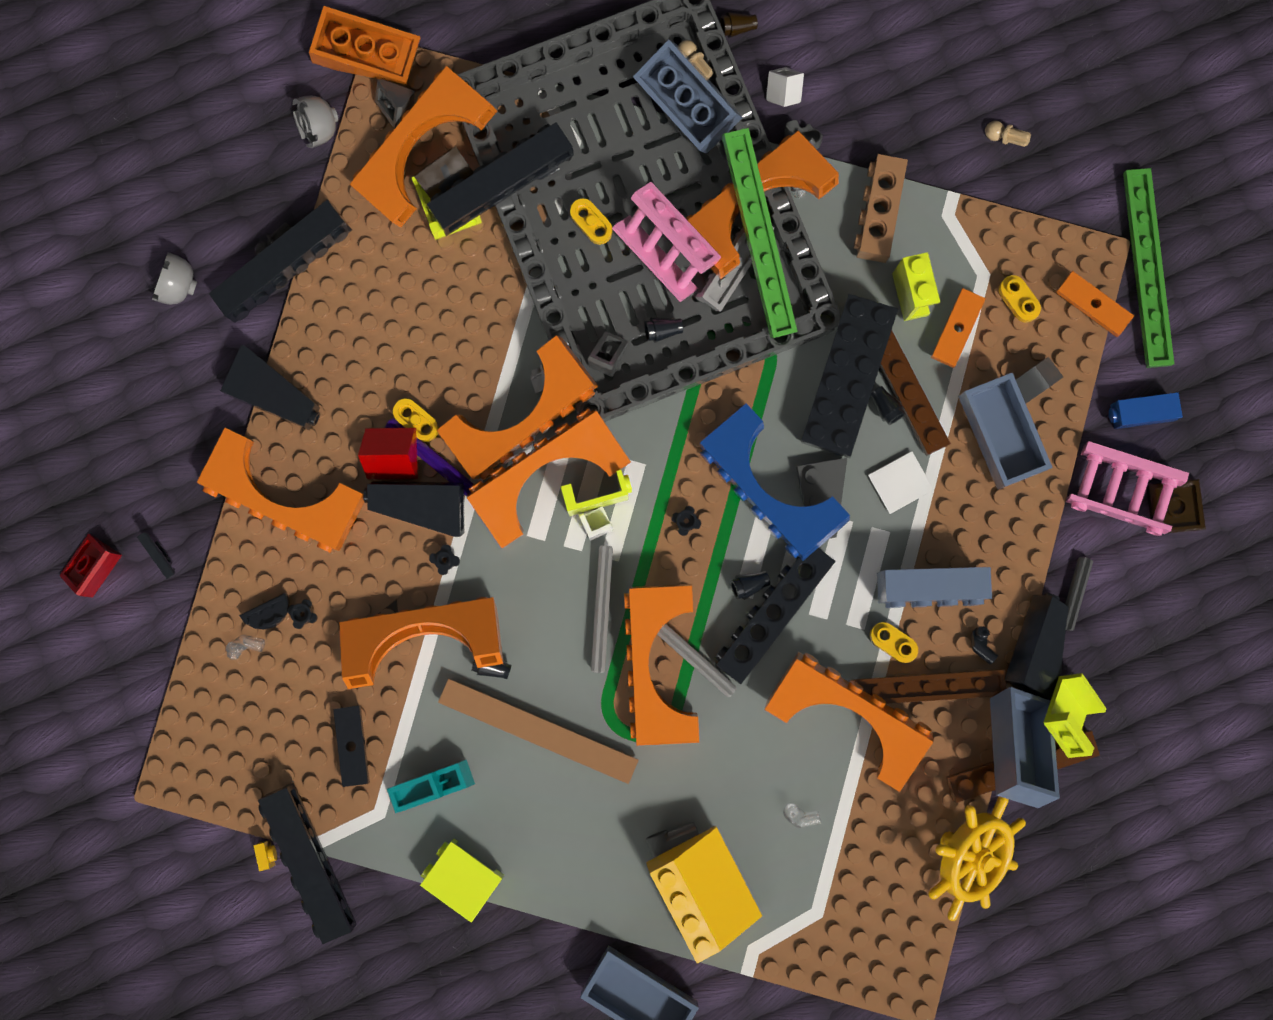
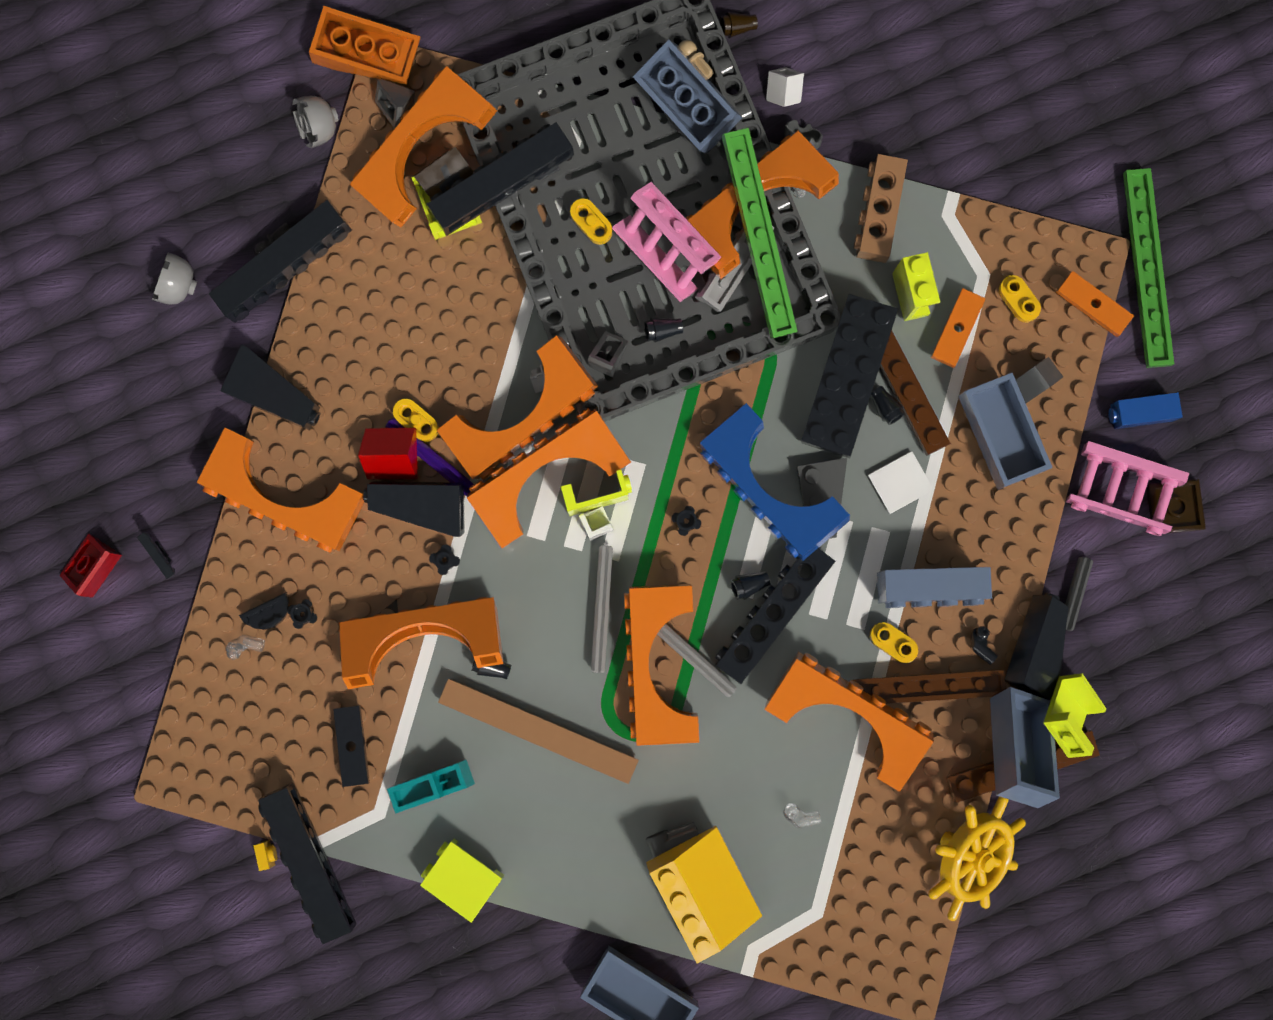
tan axle [985,121,1031,147] -> none

